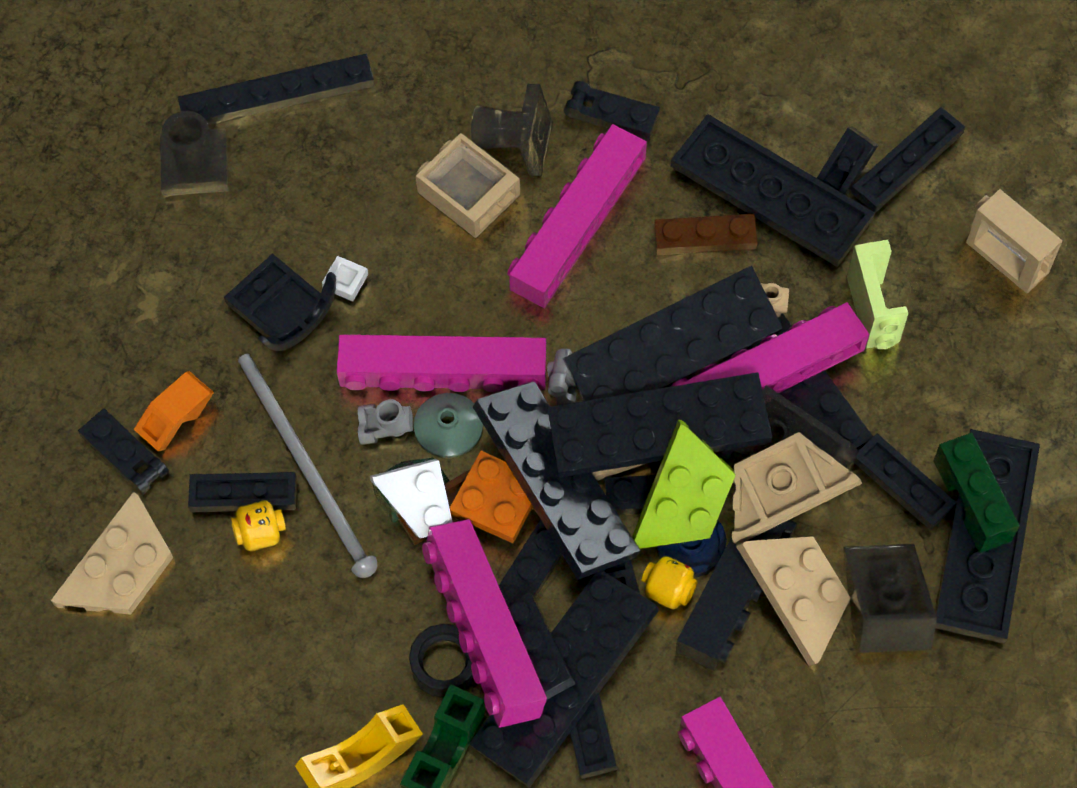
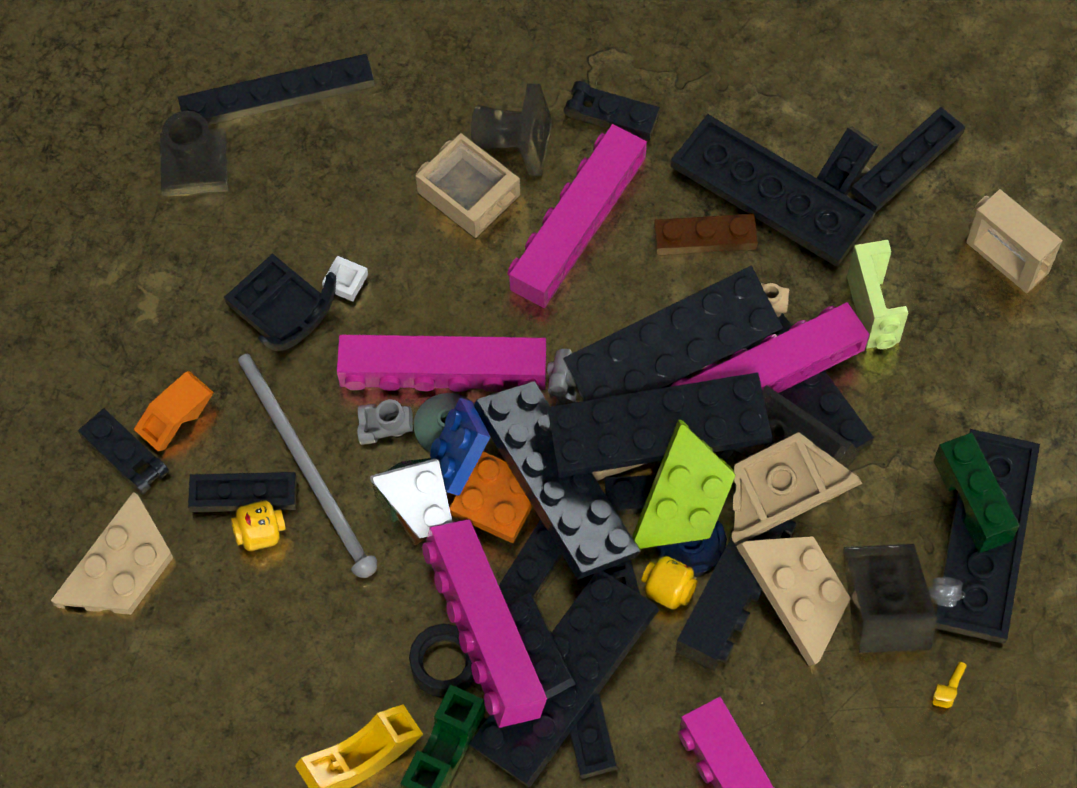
black plate [852,433,957,531] -> none
none -> blue plate [430,398,490,496]
none -> clear plate [929,577,965,607]
none -> yellow hand [932,662,967,708]

